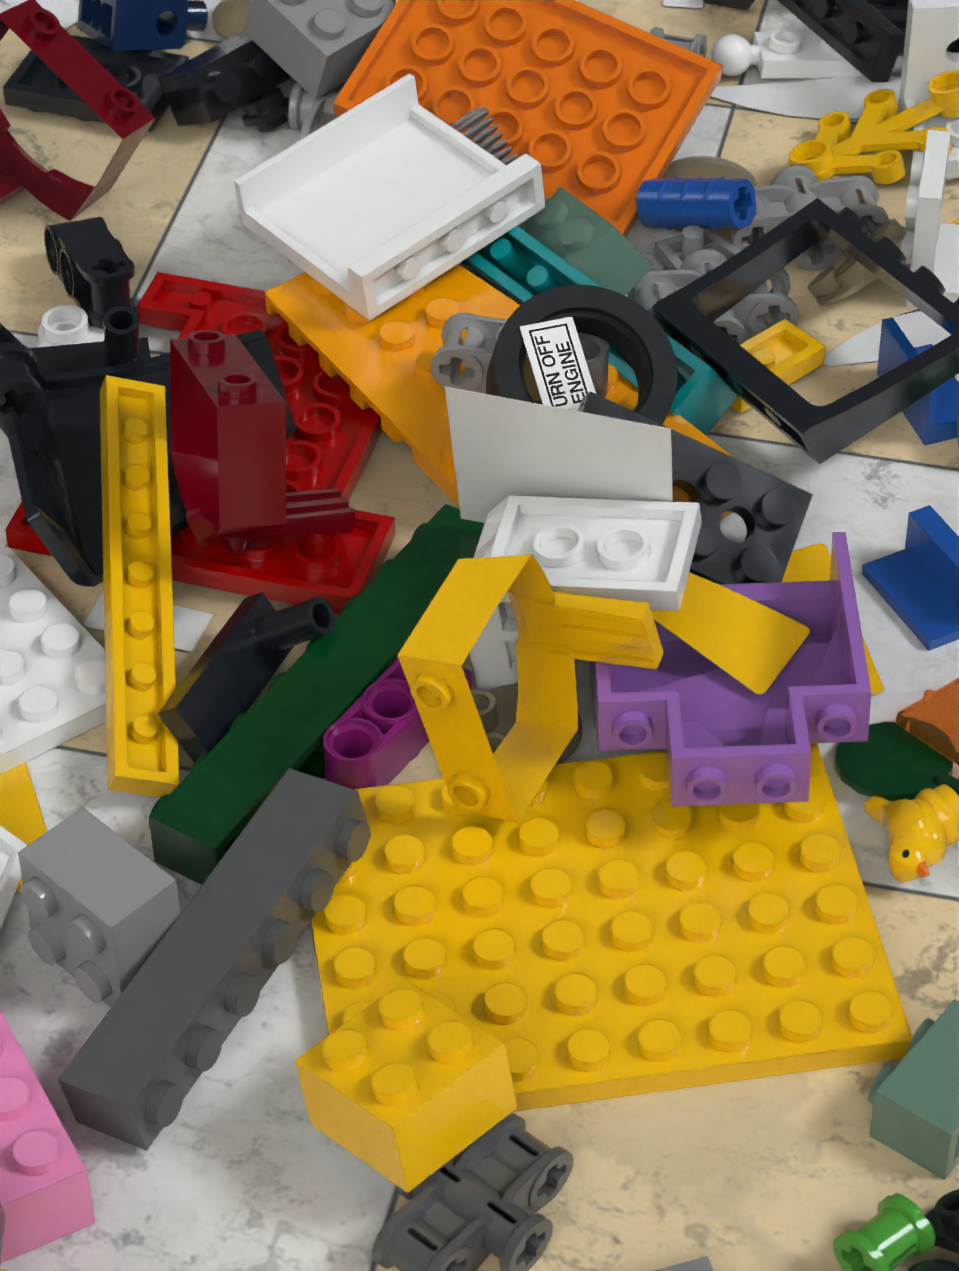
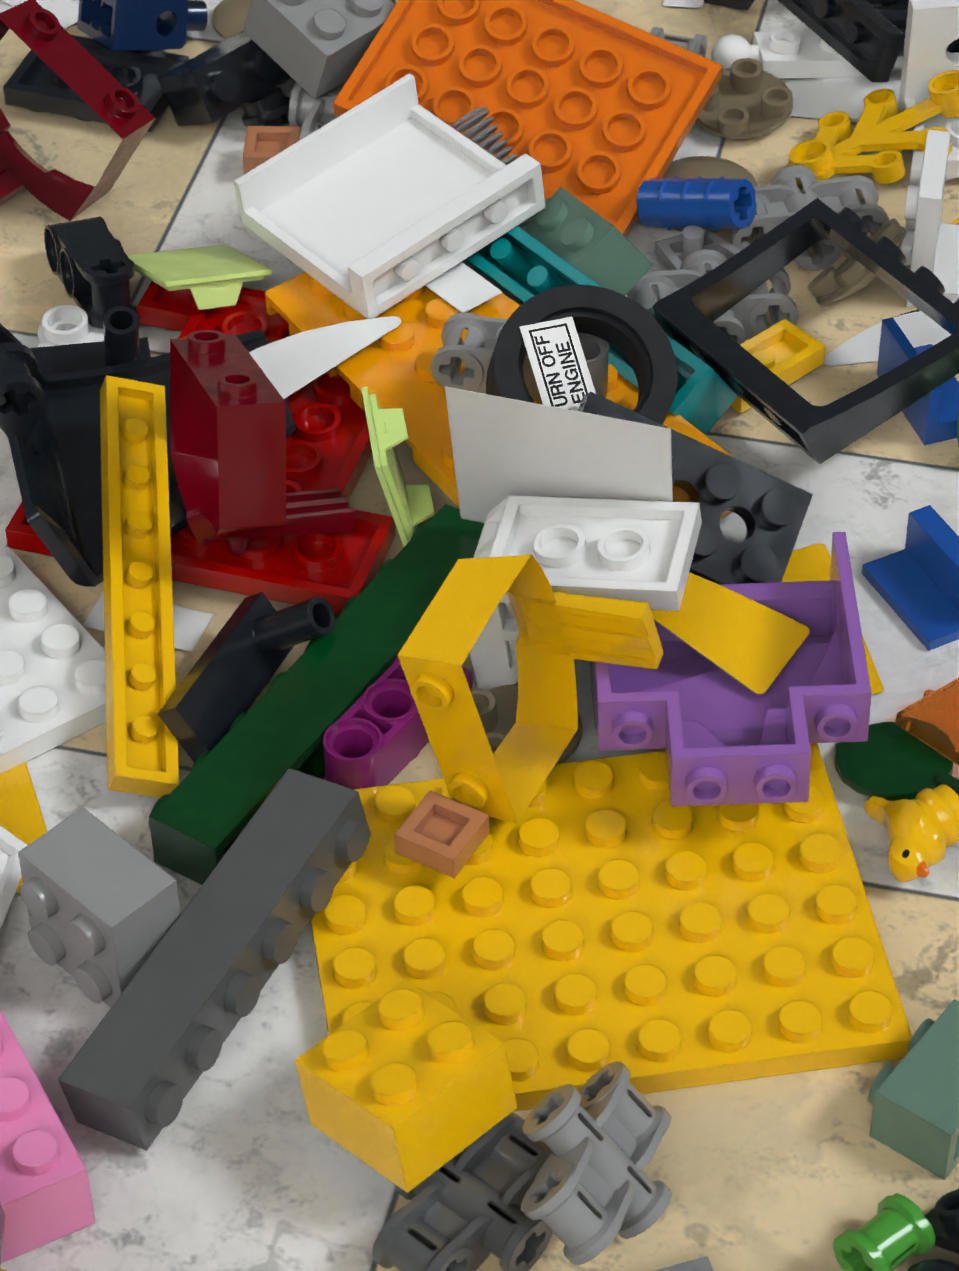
none -> yellowish green piece [127,244,272,310]
none -> nougat plate [243,126,301,174]
none -> white sticker [249,316,401,399]
none -> yellowish green piece [361,386,435,547]
none -> nougat plate [394,790,489,878]
none -> white sticker [425,262,503,313]
none -> light grey axle [520,1062,672,1265]
none -> dark tan dish [695,58,793,139]

